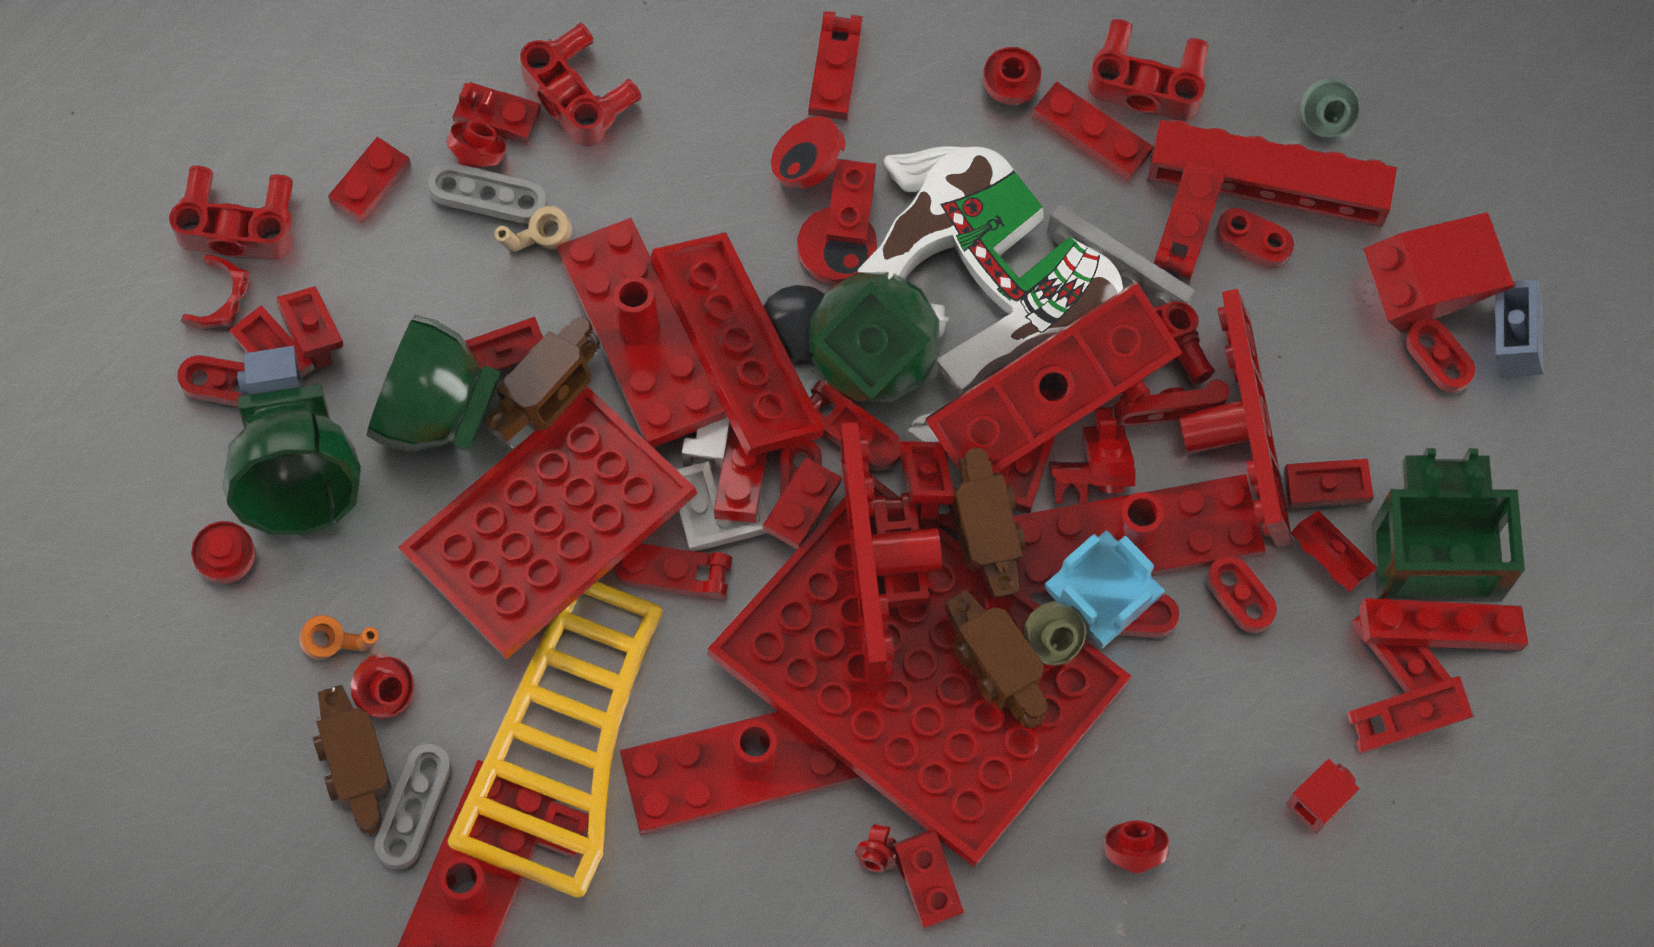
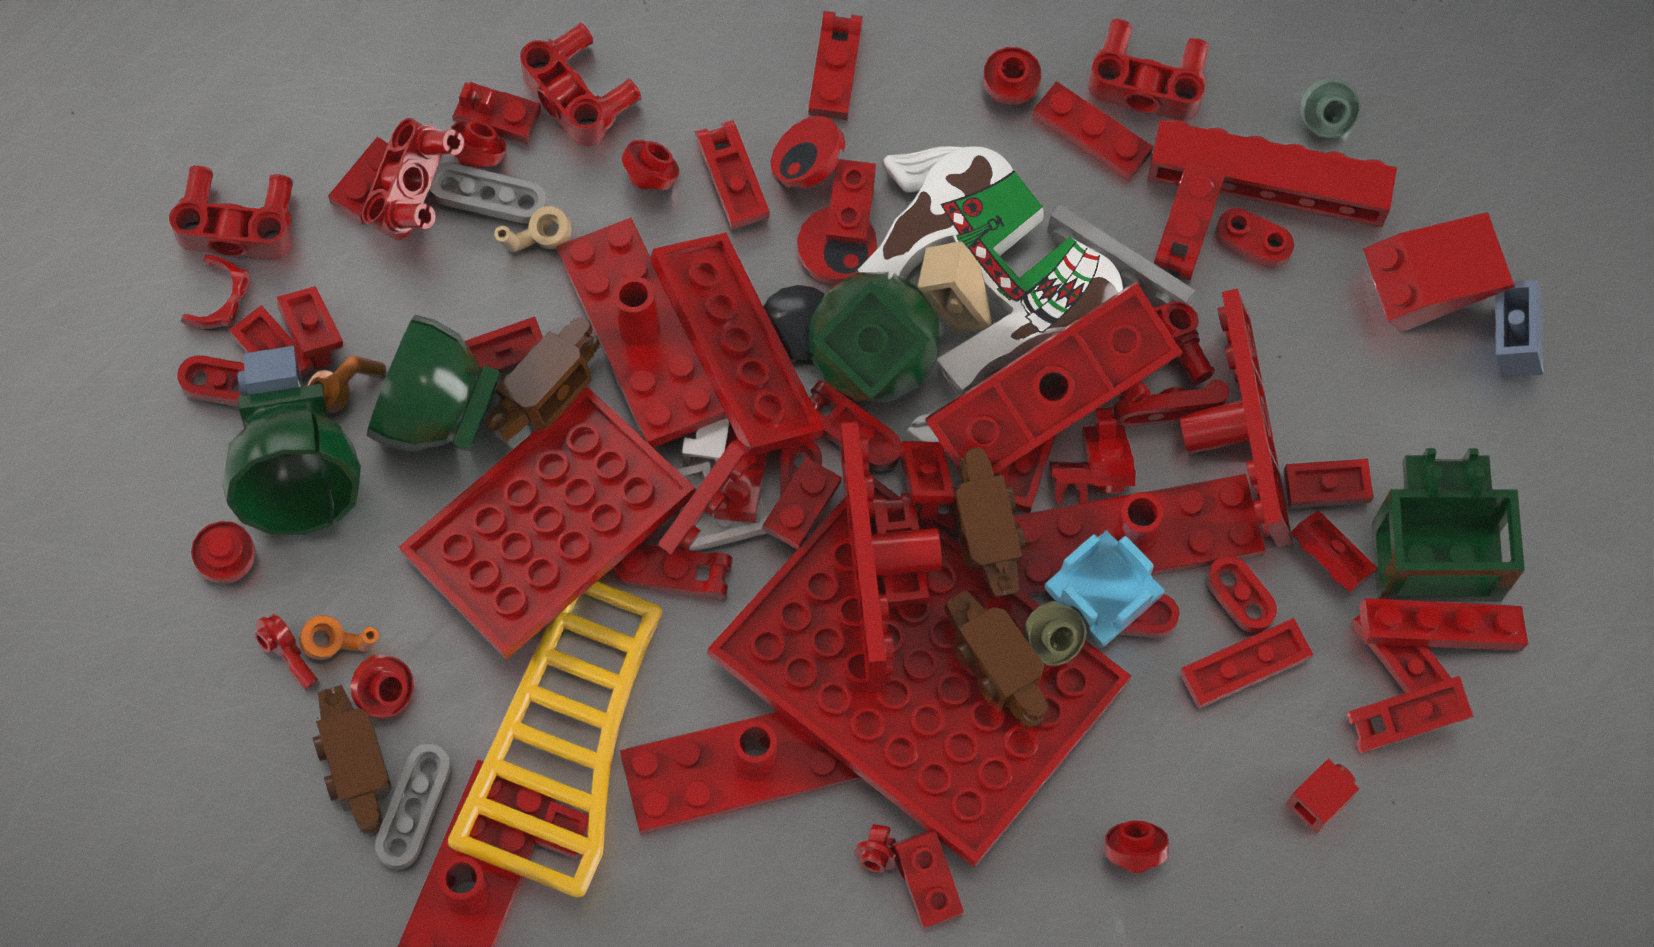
red plate [1406,318,1475,393] -> none
none -> red plate [254,614,318,690]
none -> orange plate [307,355,386,413]
none -> red piece [362,118,464,241]
none -> red plate [621,139,680,190]
none -> red plate [658,439,751,554]
none -> red plate [695,119,770,230]
none -> tan slope [918,242,992,335]
none -> red plate [1179,618,1314,710]

